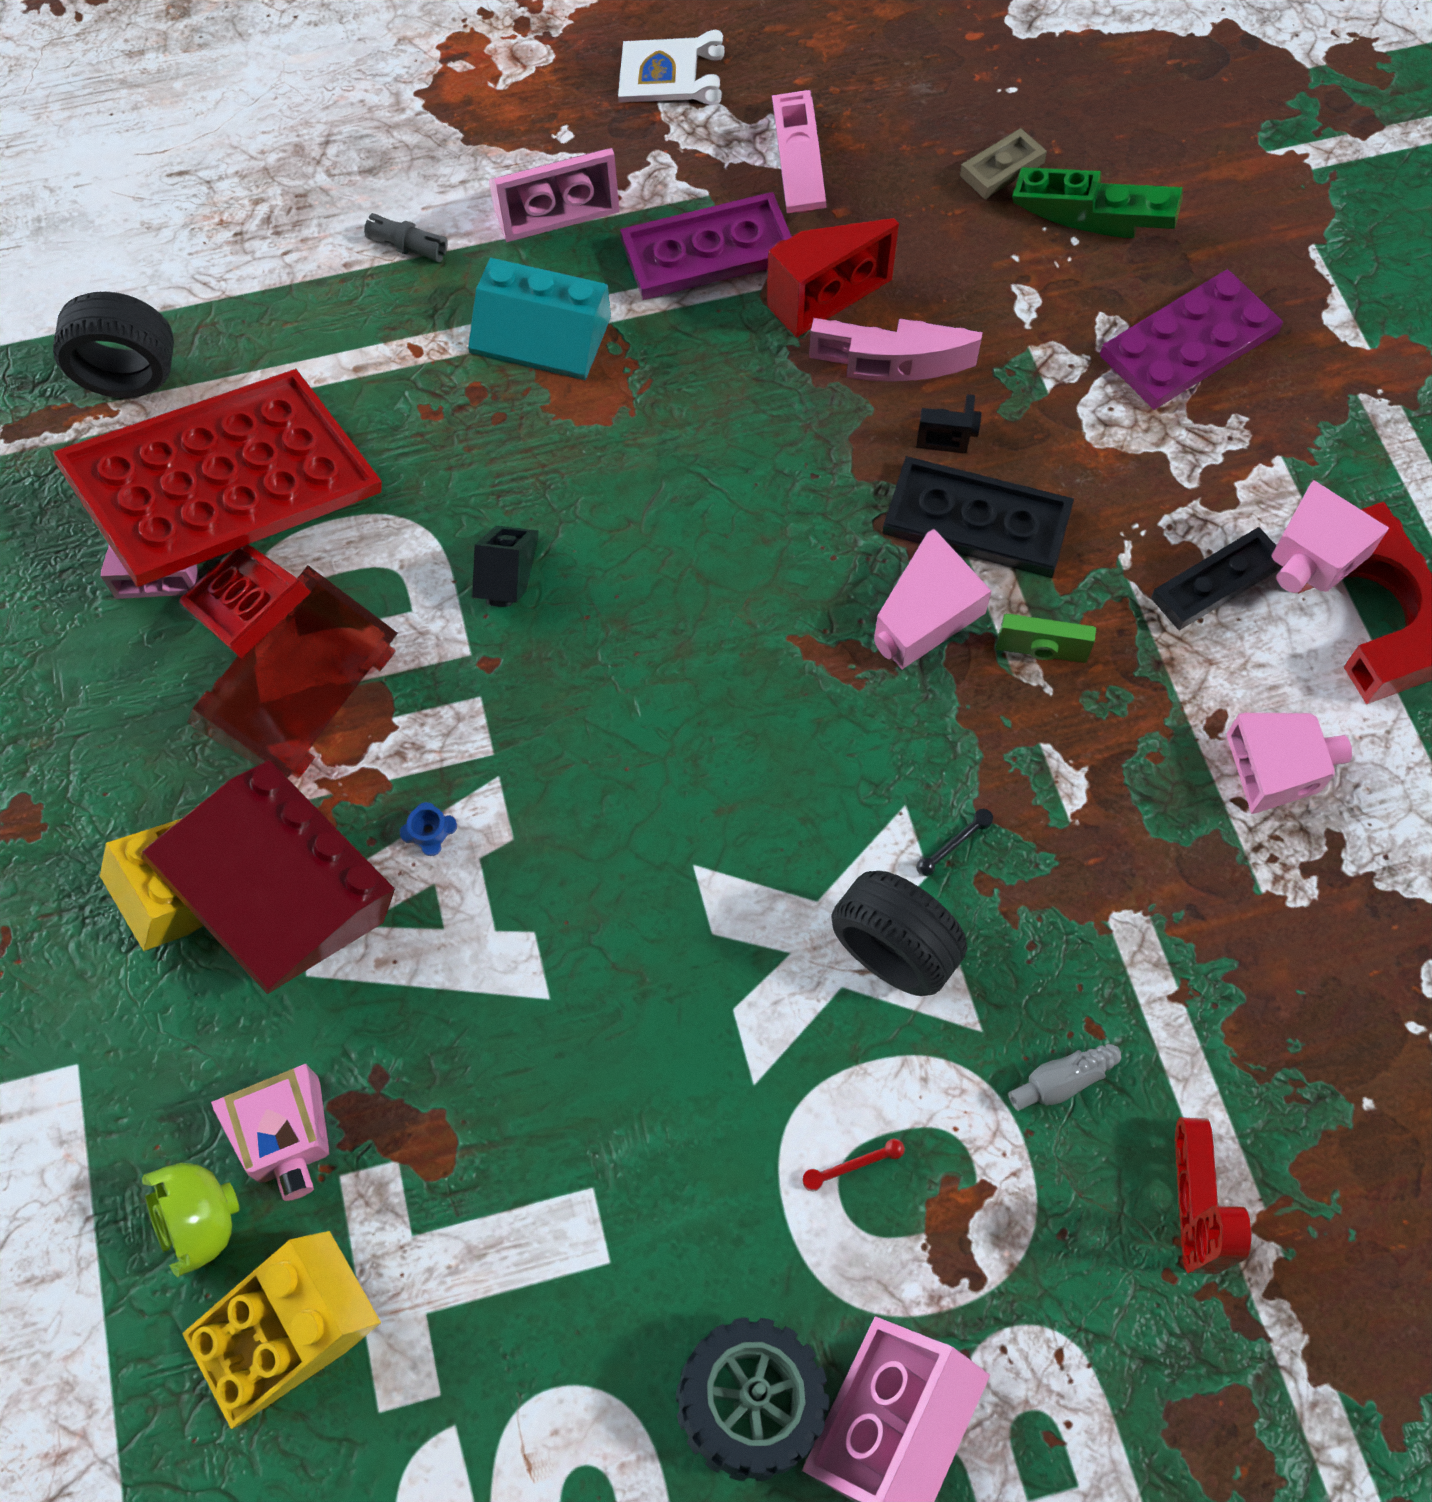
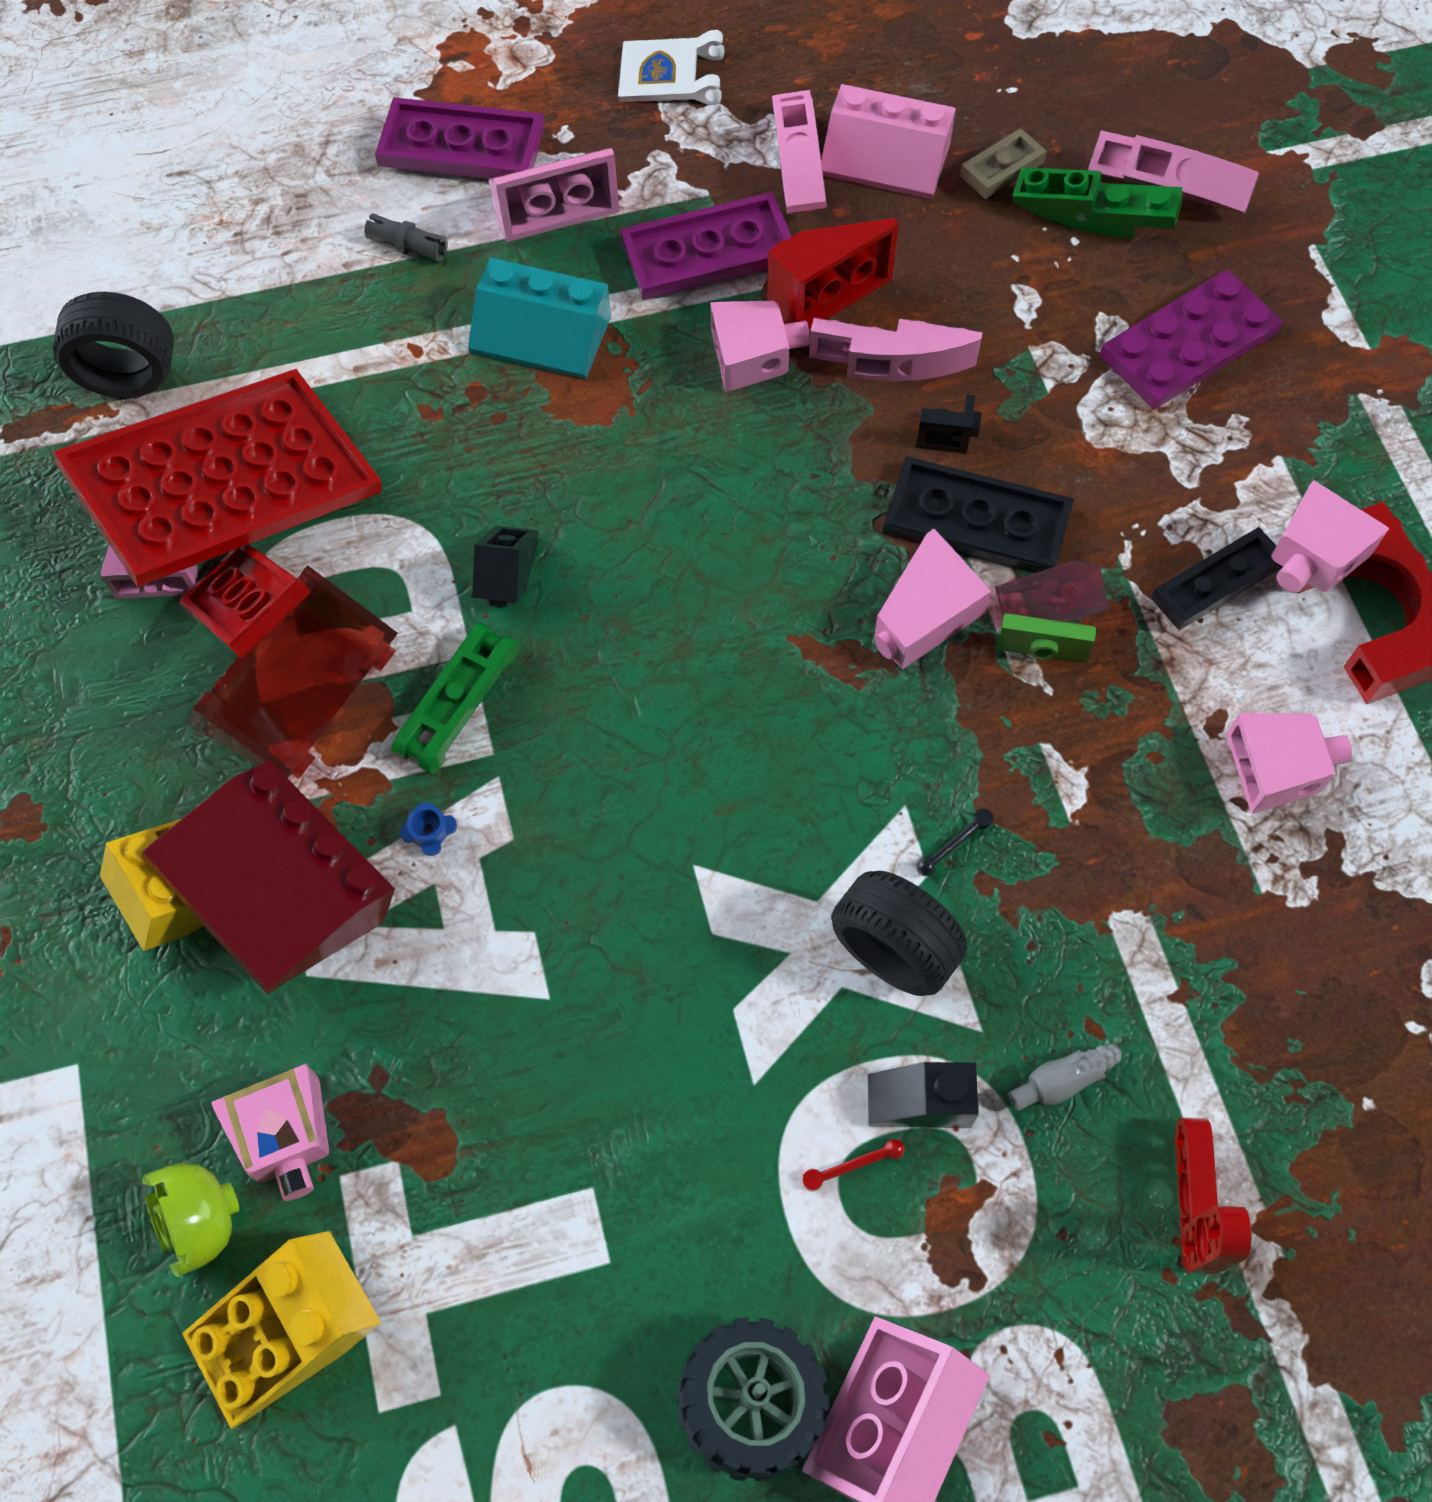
none -> magenta plate [375,97,545,179]
none -> green plate [391,622,520,774]
none -> bright pink torso [710,301,810,392]
none -> bright pink slope [821,84,956,200]
none -> black slope [867,1062,979,1128]
none -> clear pink slope [995,560,1109,622]
none -> bright pink slope [1088,130,1259,214]

